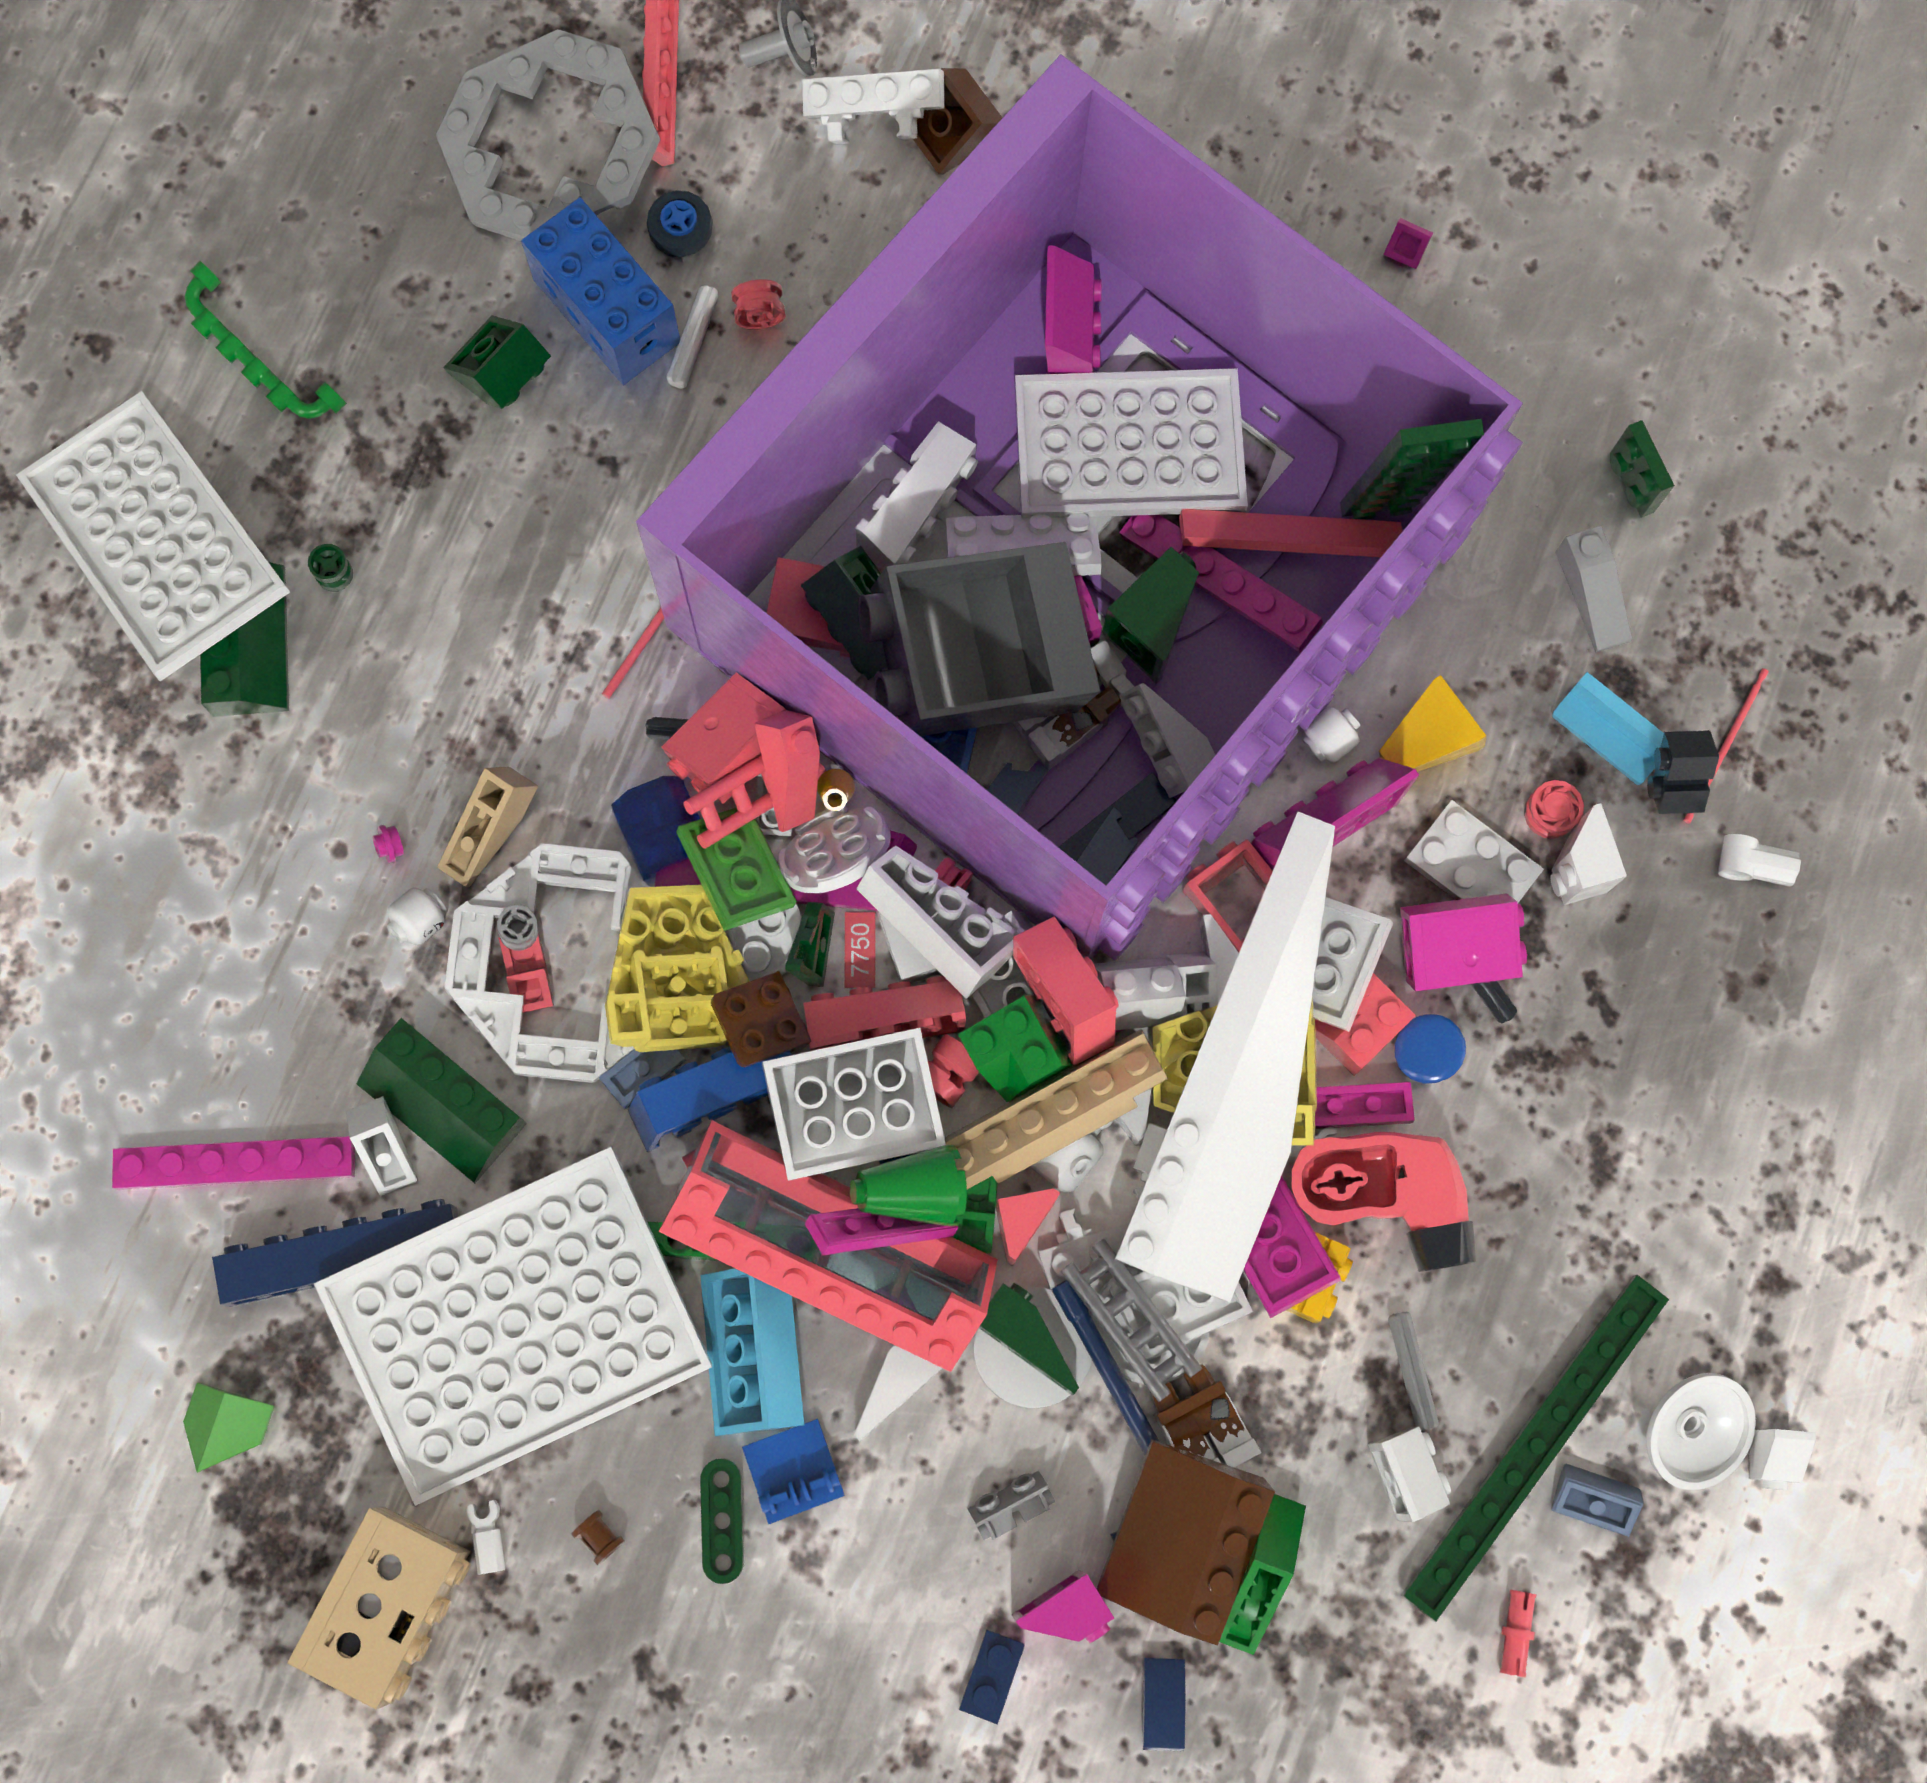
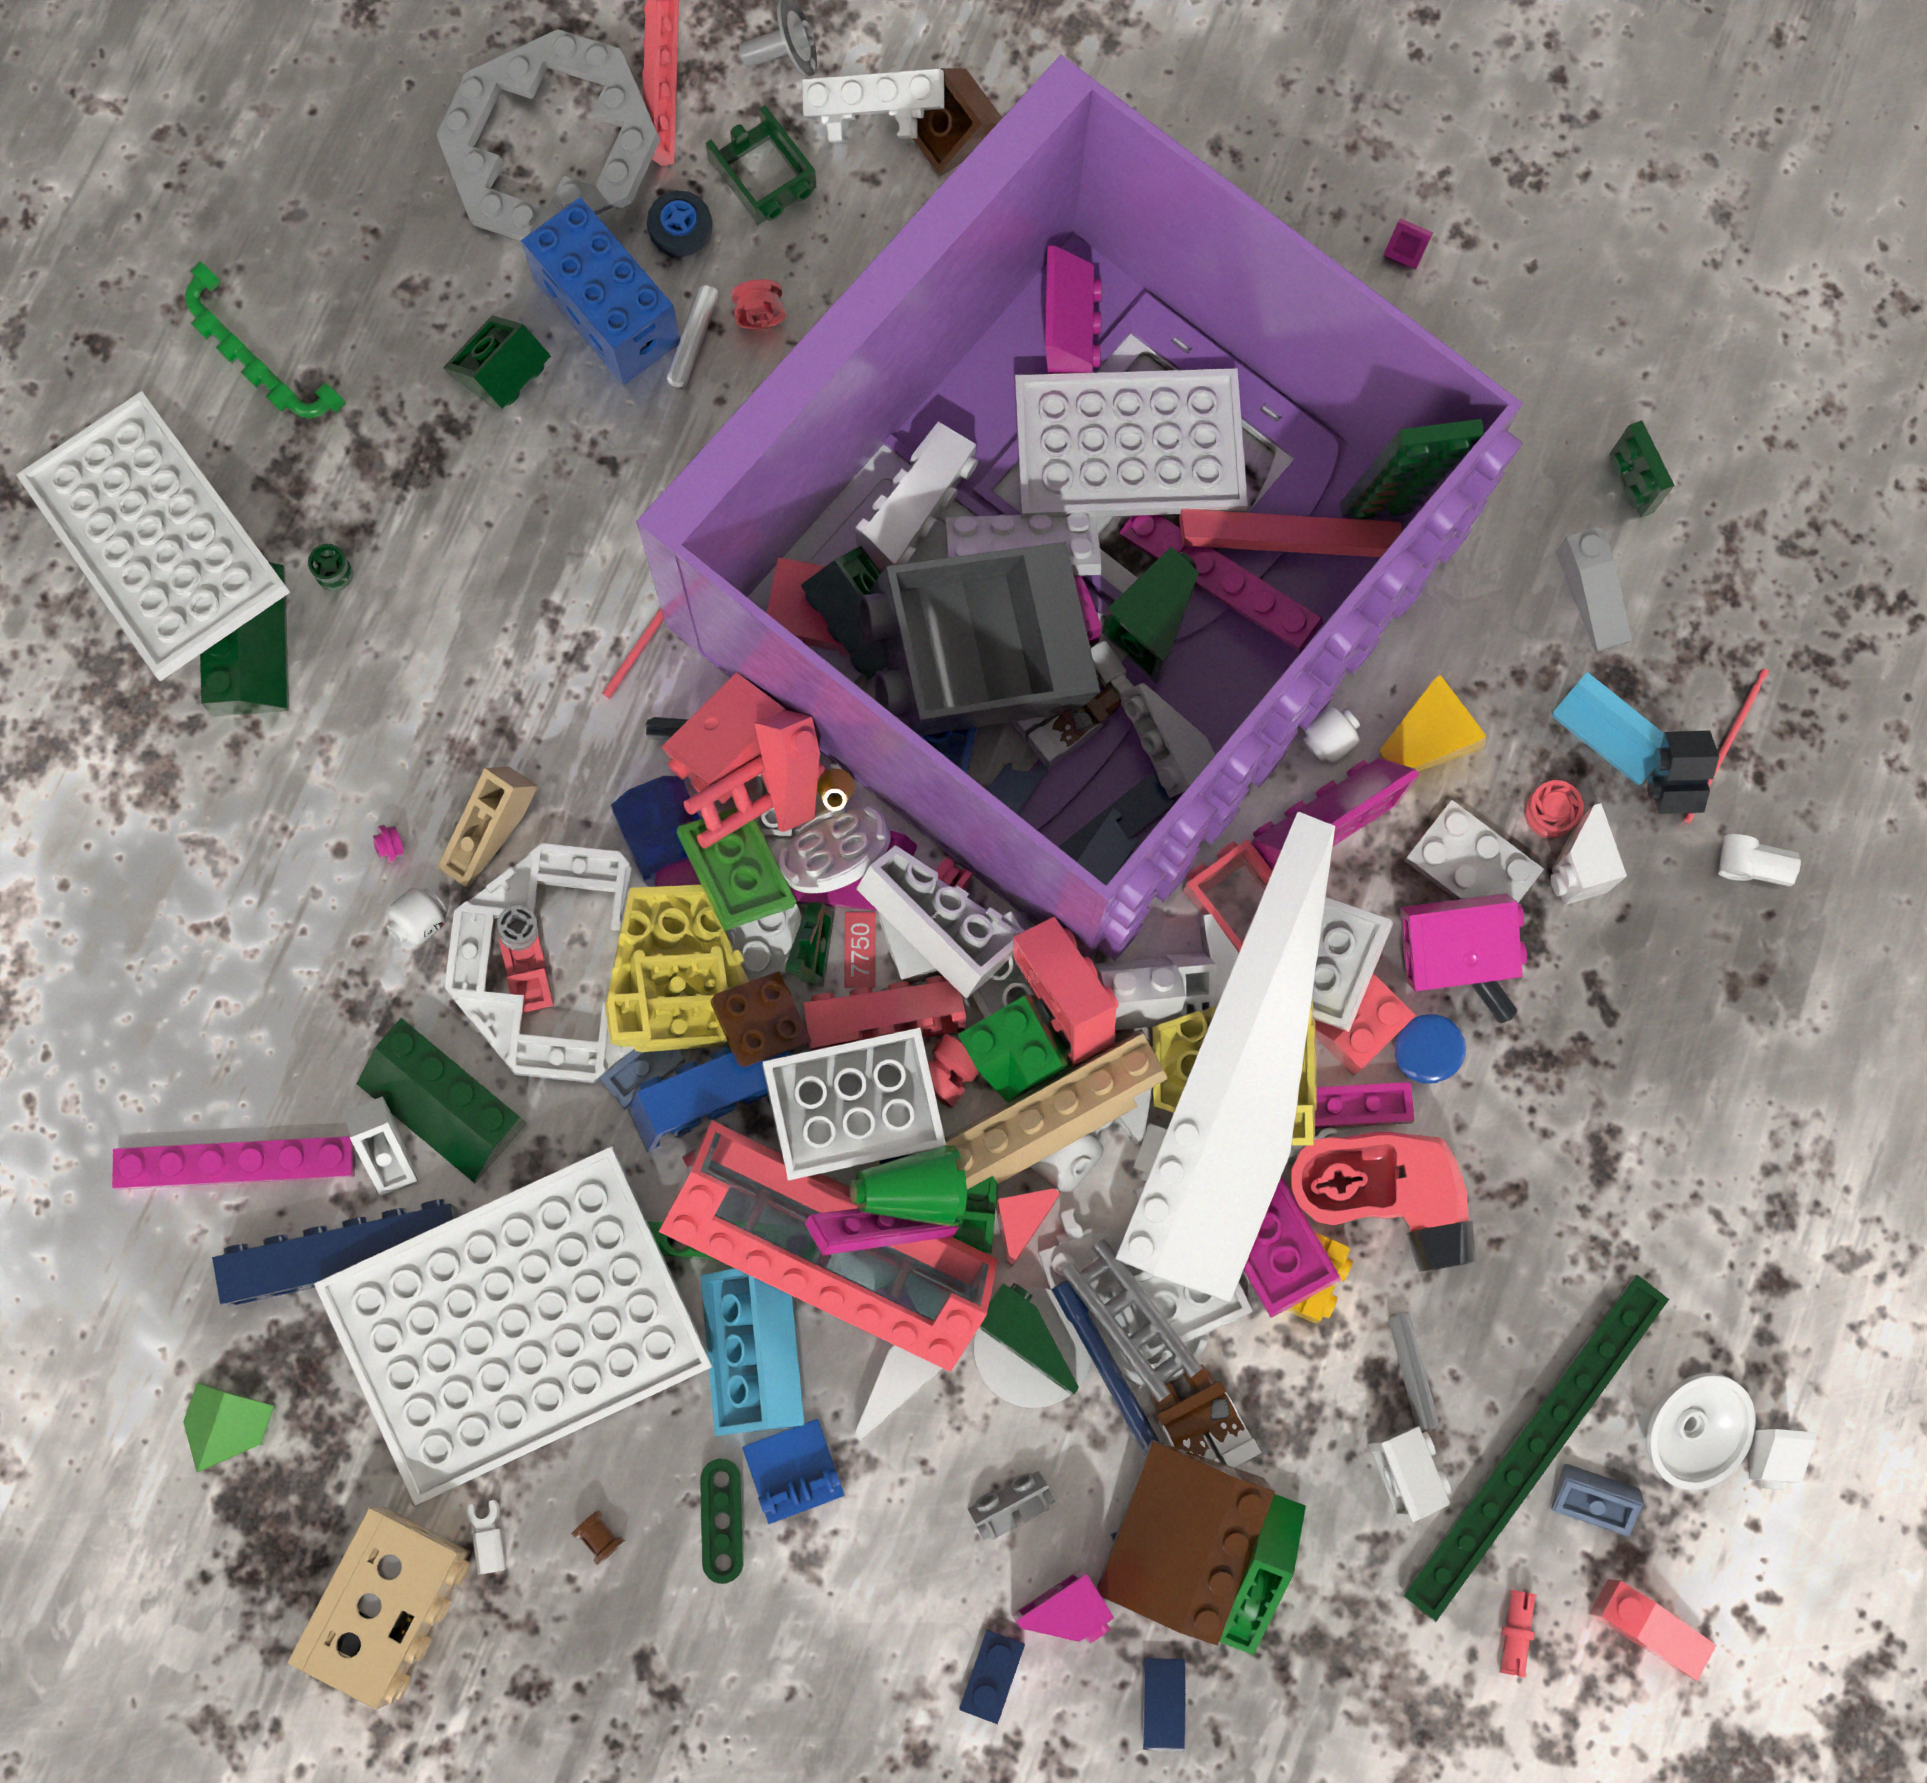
none -> dark green window [705,105,817,226]
none -> coral slope [1589,1579,1717,1681]

